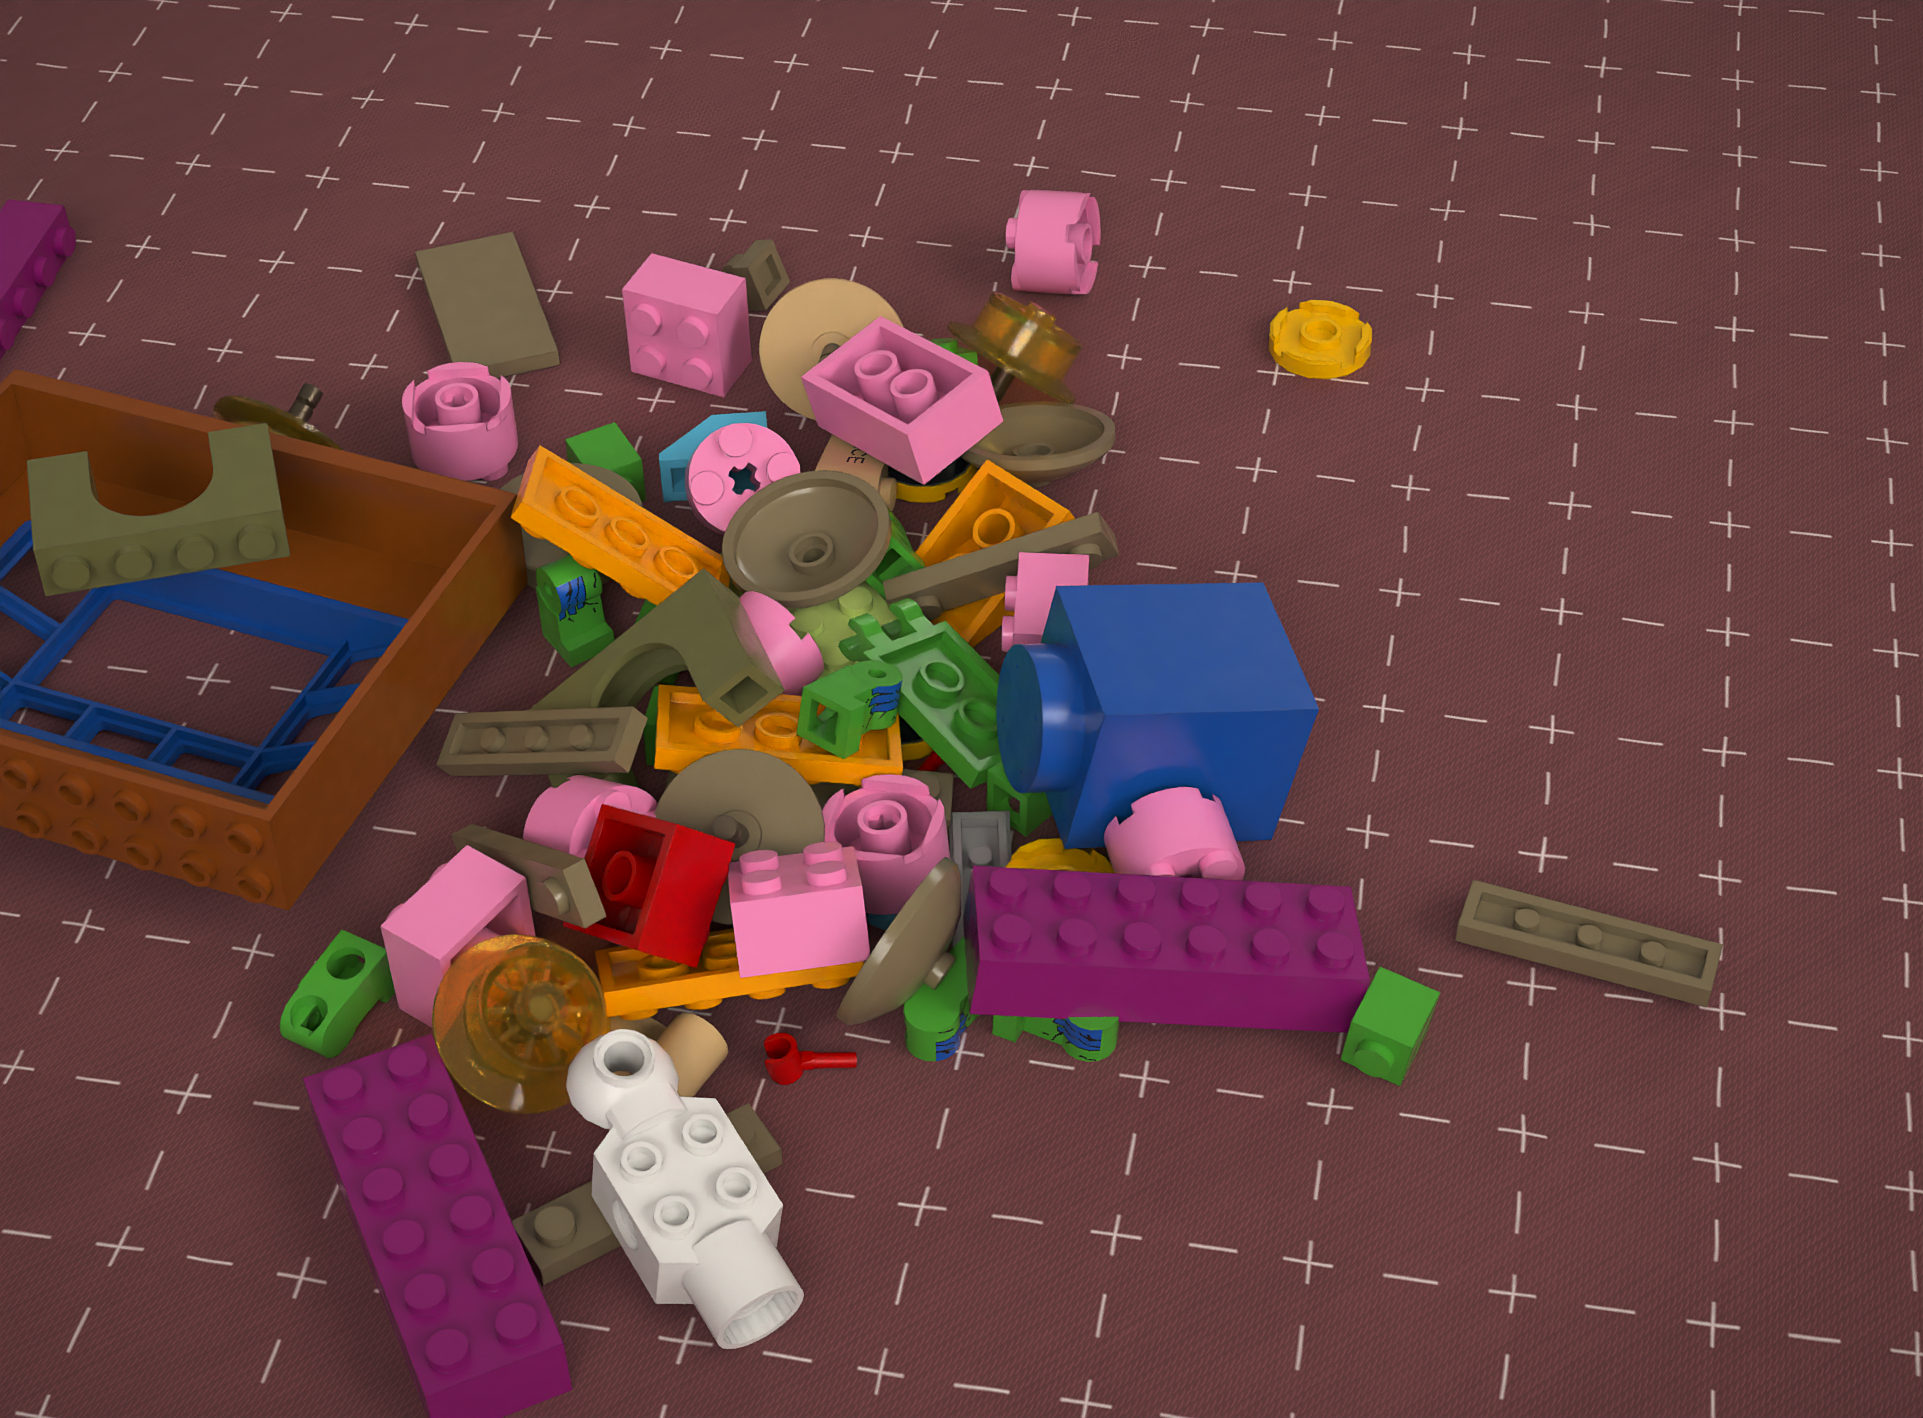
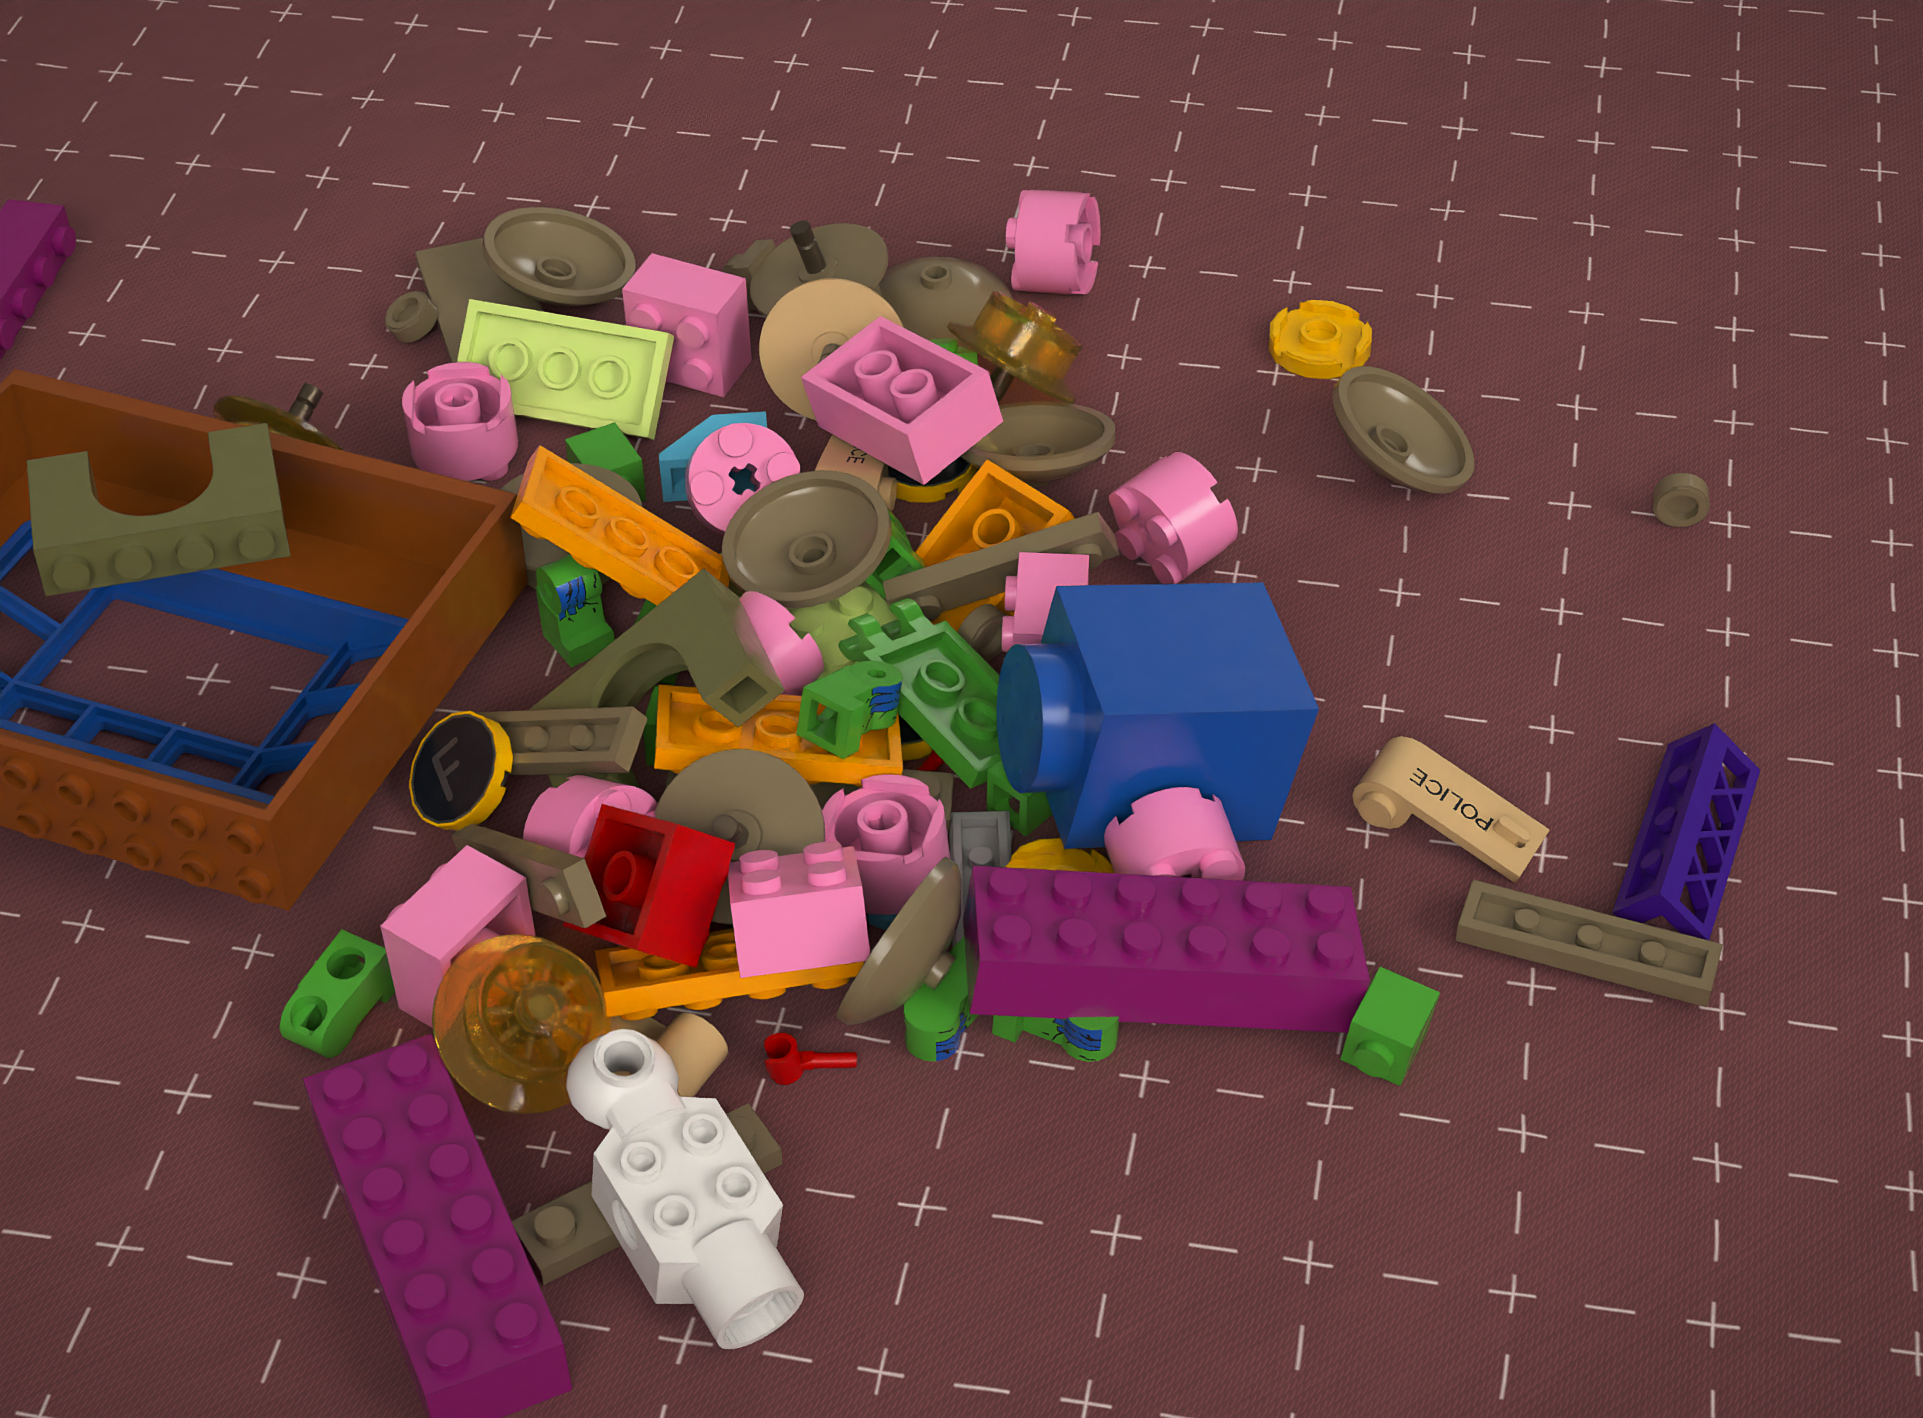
none -> dark tan tile [385,291,438,343]
none -> black tile [409,711,513,831]
none -> yellowish green plate [457,299,674,440]
none -> dark tan dish [482,207,636,307]
none -> dark tan piece [750,220,889,317]
none -> dark tan dish [879,256,1013,354]
none -> dark tan tile [958,604,1008,662]
none -> bright pink brick [1109,452,1238,584]
none -> dark tan dish [1332,366,1474,494]
none -> tan door [1352,736,1549,883]
none -> dark purple fence [1612,723,1760,941]
none -> dark tan tile [1652,473,1710,527]

